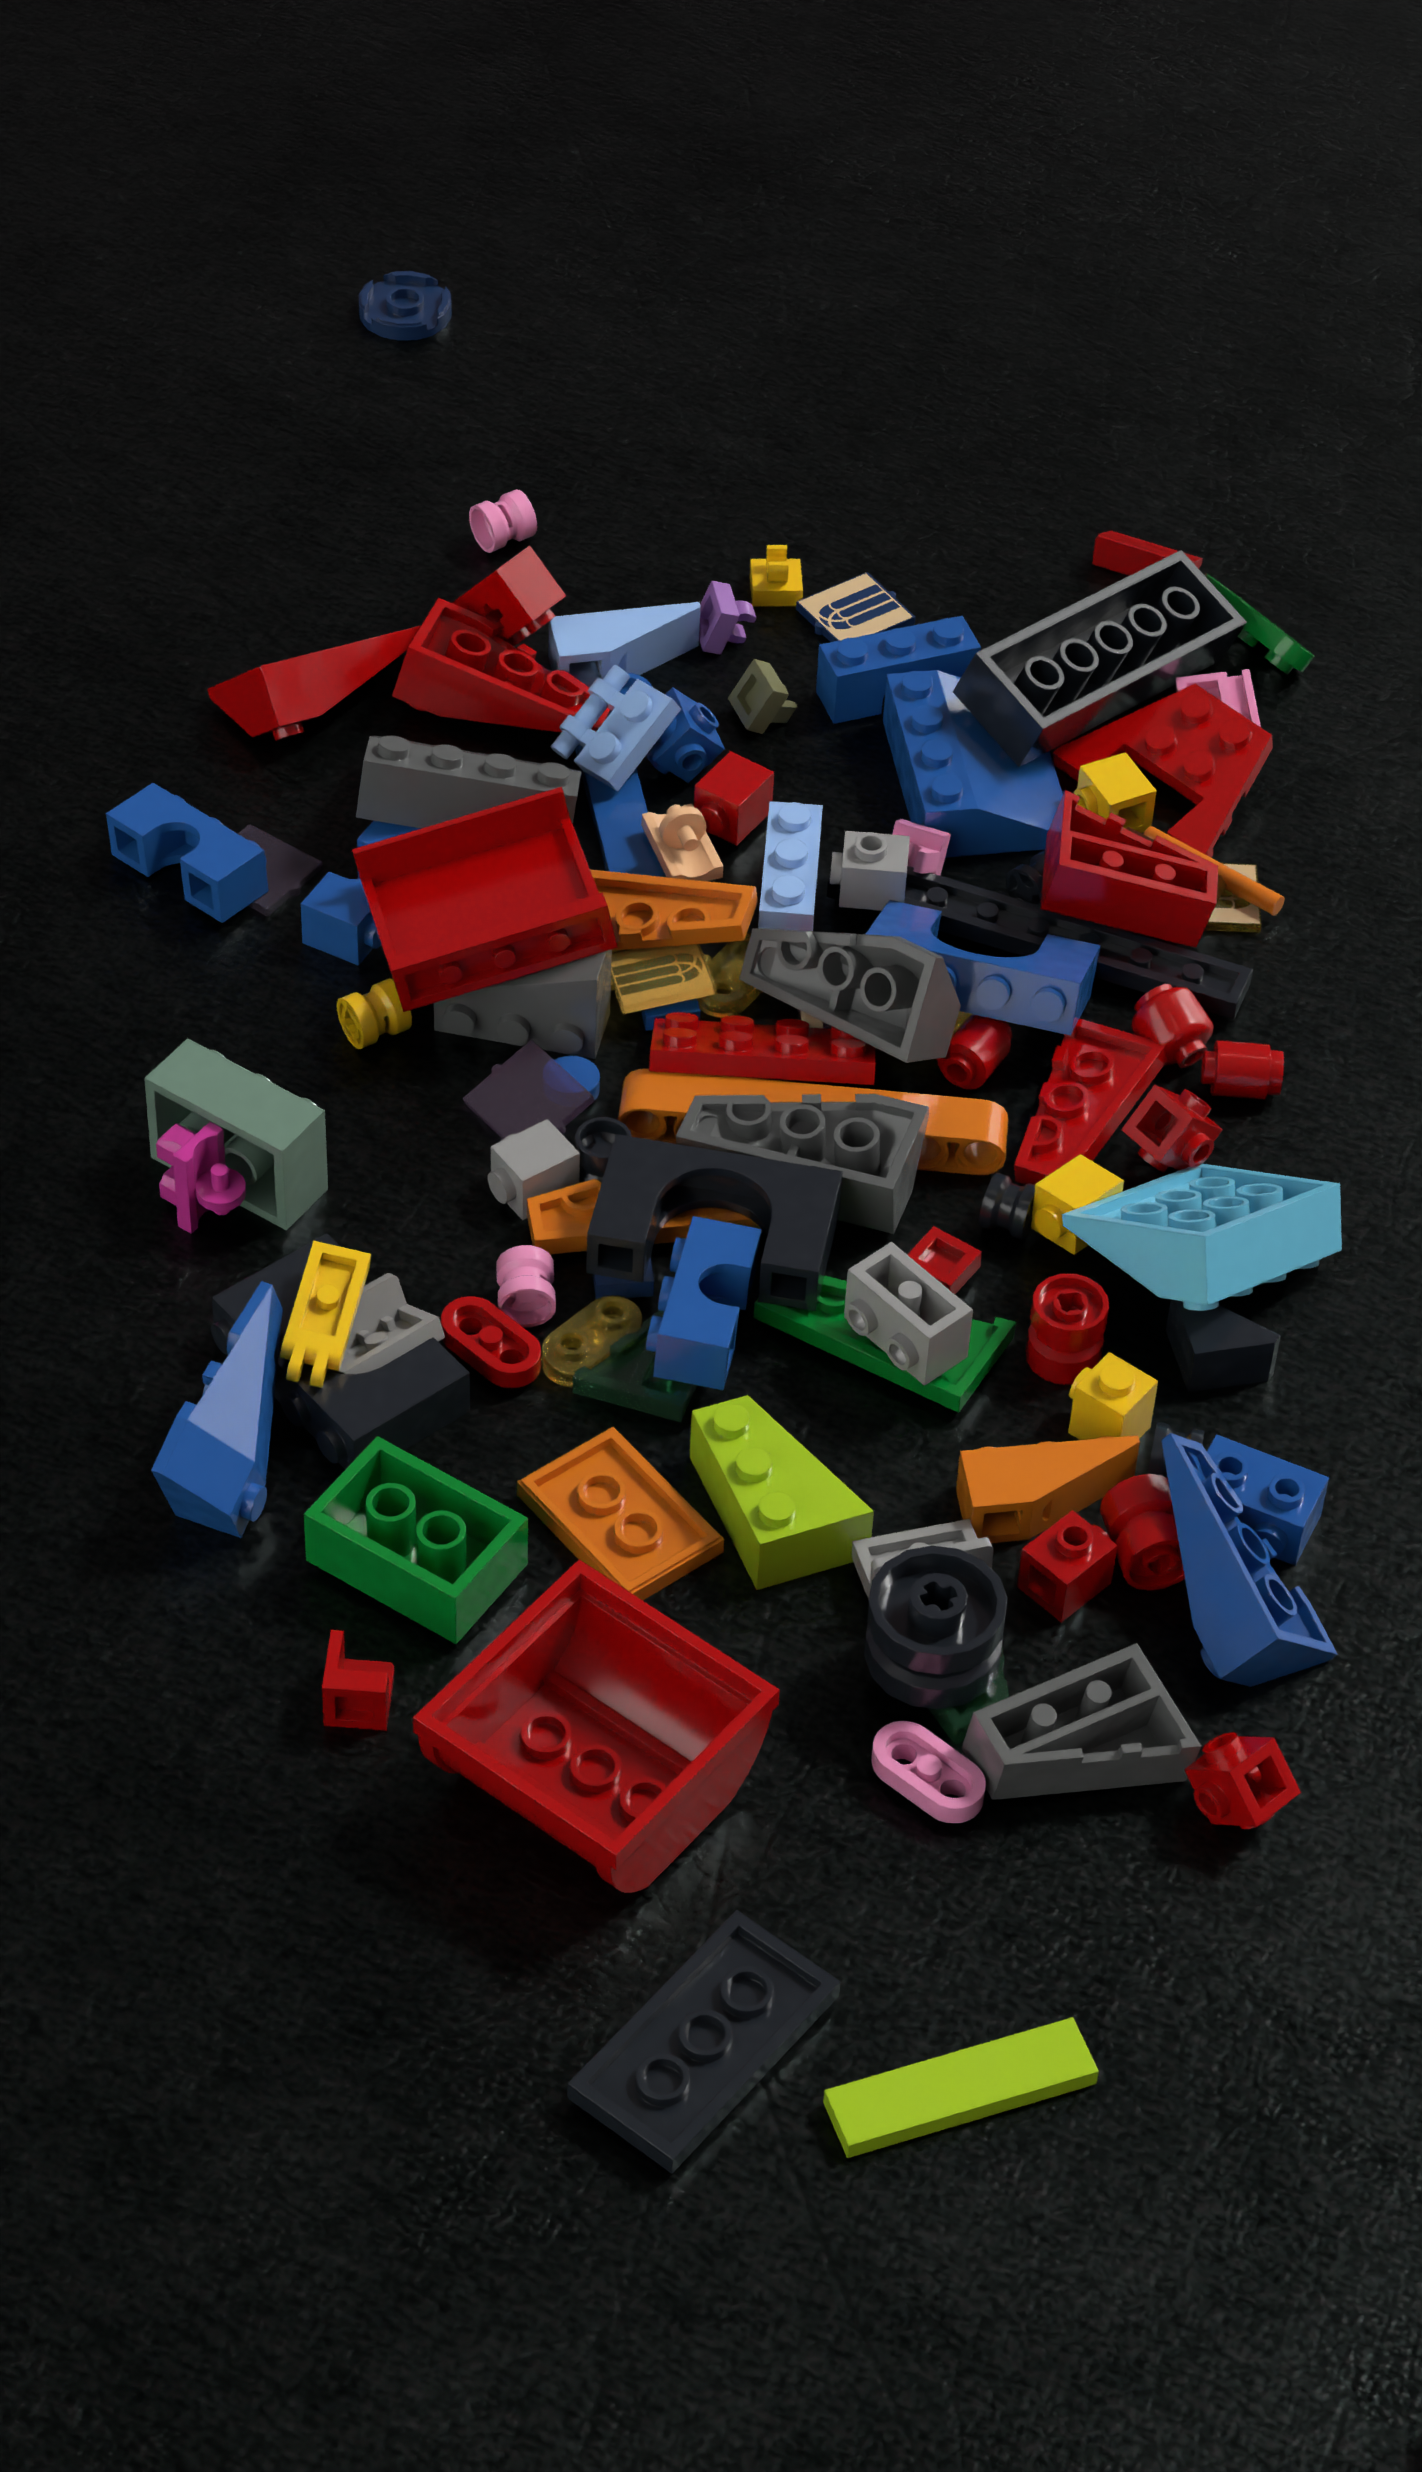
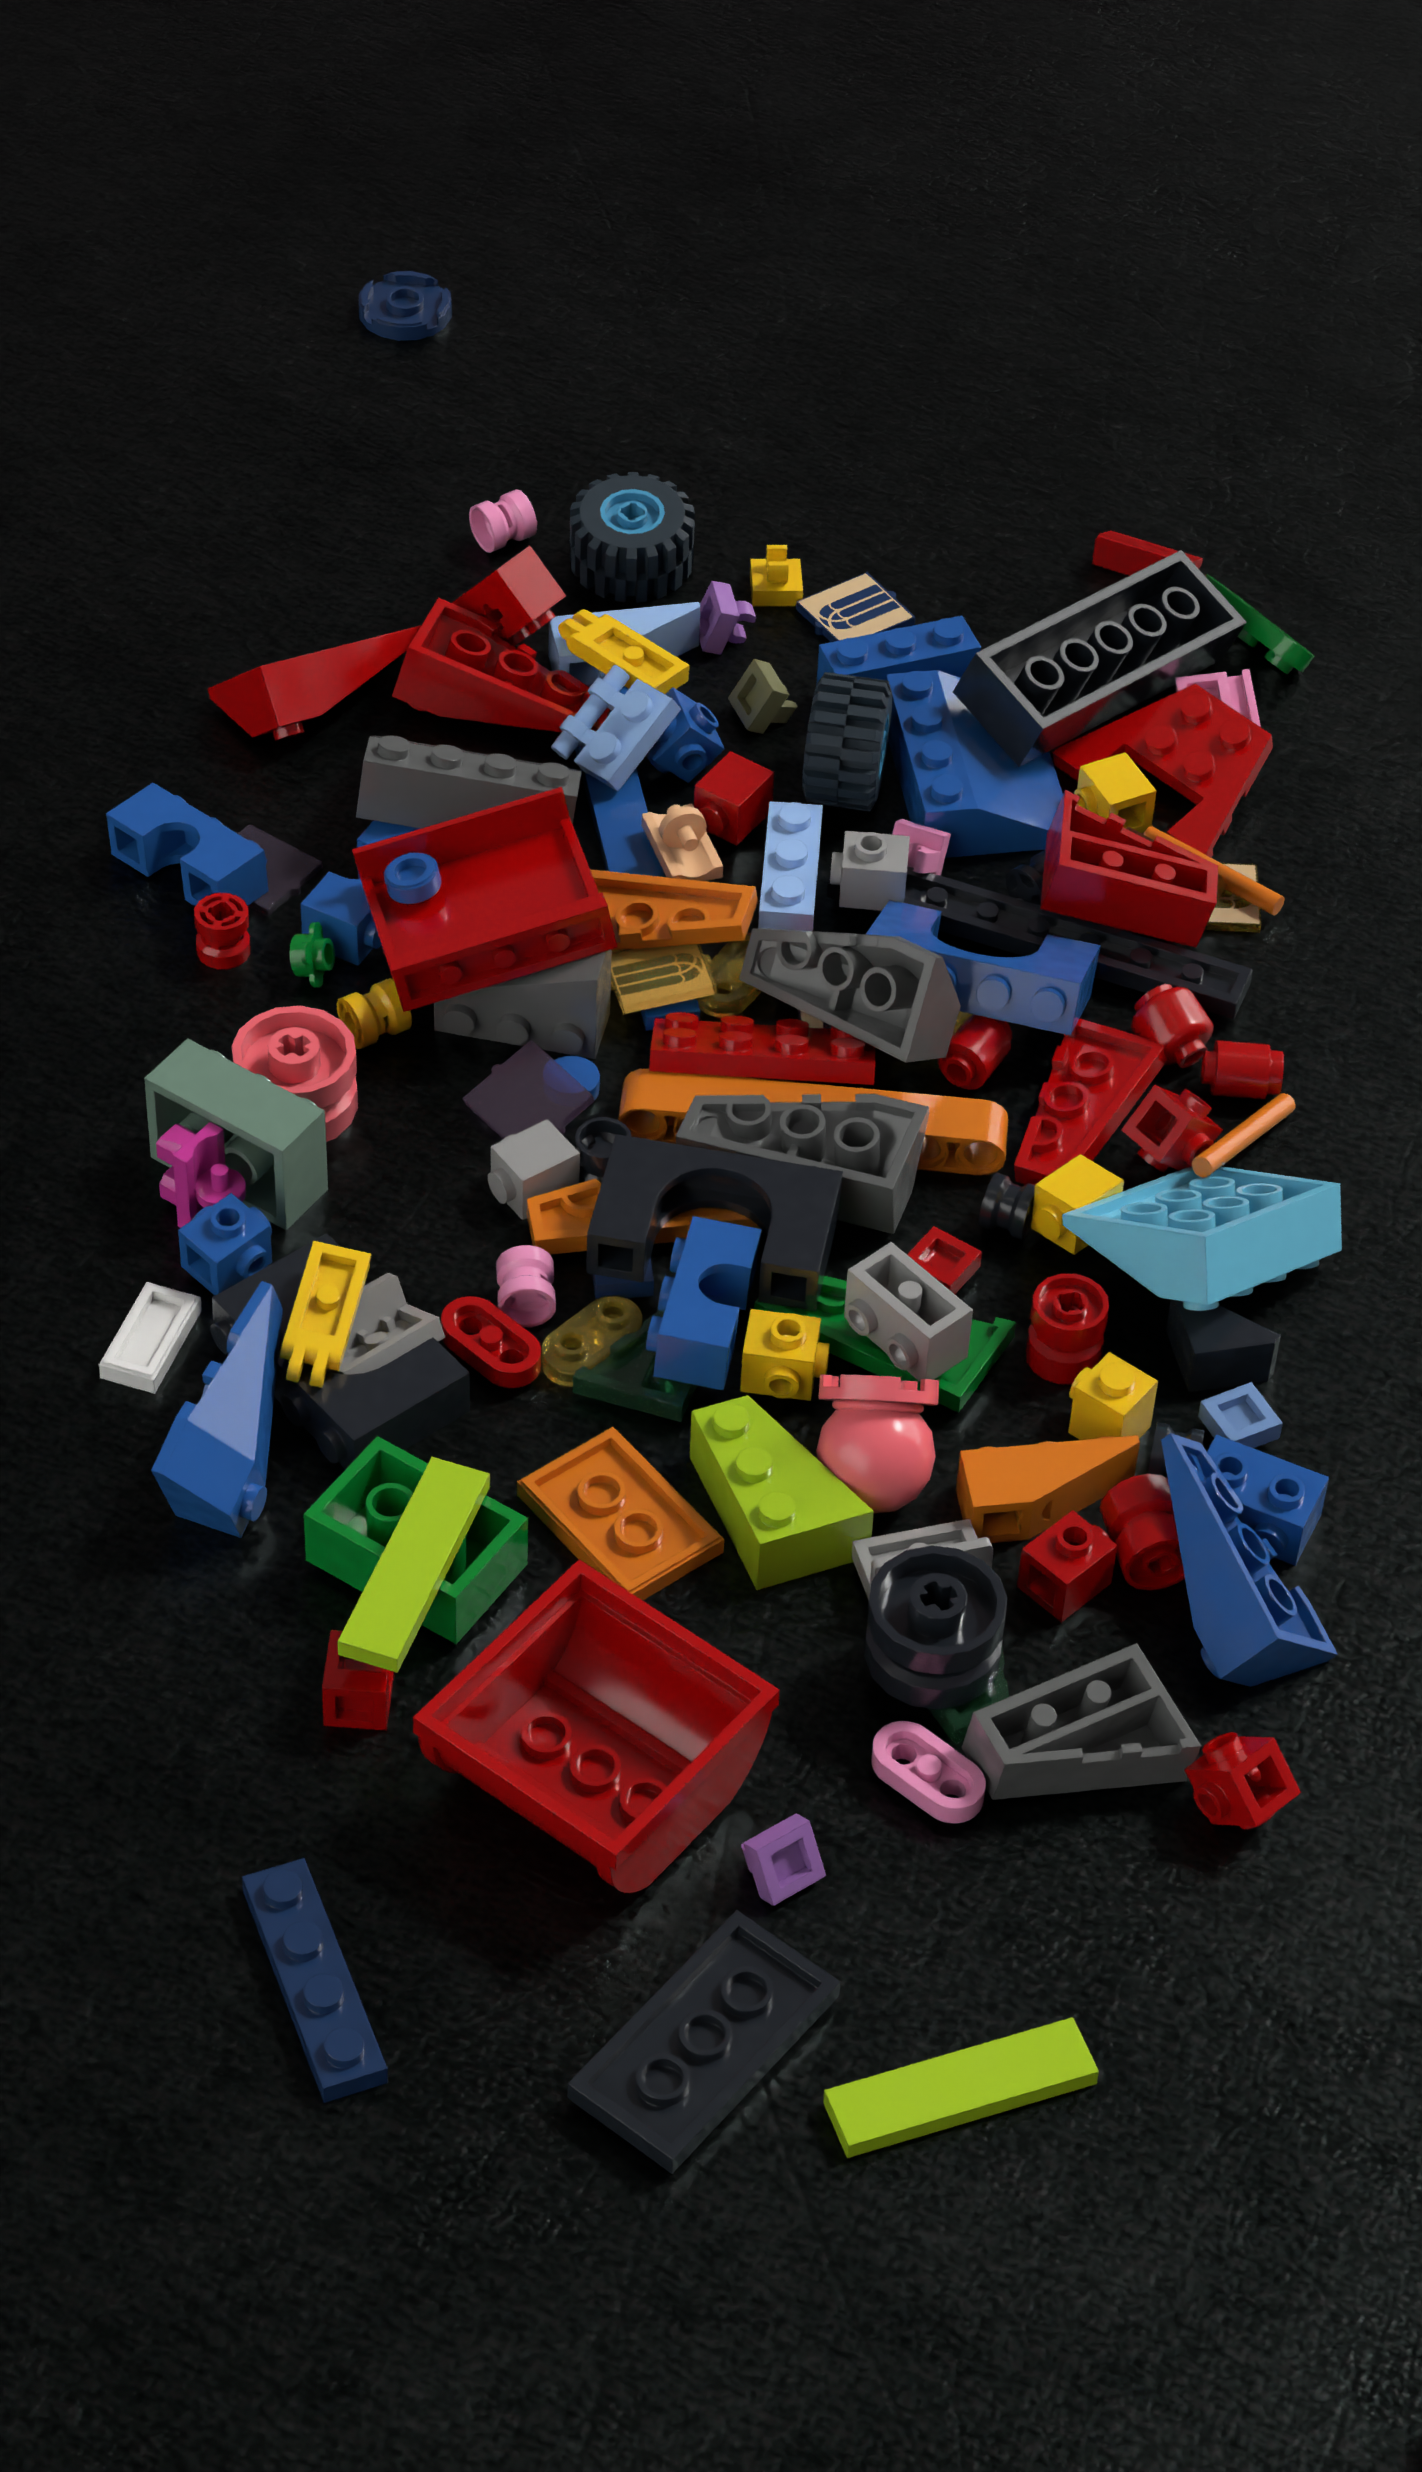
none -> white tile [99,1282,202,1394]
none -> blue brick [178,1193,272,1295]
none -> red wheel [194,893,250,969]
none -> coral wheel [232,1006,358,1142]
none -> dark blue plate [242,1858,388,2103]
none -> green plate [290,922,335,988]
none -> lime tile [338,1457,490,1673]
none -> blue tile [384,853,442,904]
none -> yellow hinge [558,609,689,694]
none -> black wheel [570,472,695,603]
none -> yellow brick [740,1309,830,1401]
none -> medium lavender tile [741,1813,826,1906]
none -> black wheel [802,672,892,811]
none -> coral tile [816,1374,939,1514]
none -> orange bar [1192,1093,1295,1178]
none -> medium blue plate [1198,1382,1282,1448]

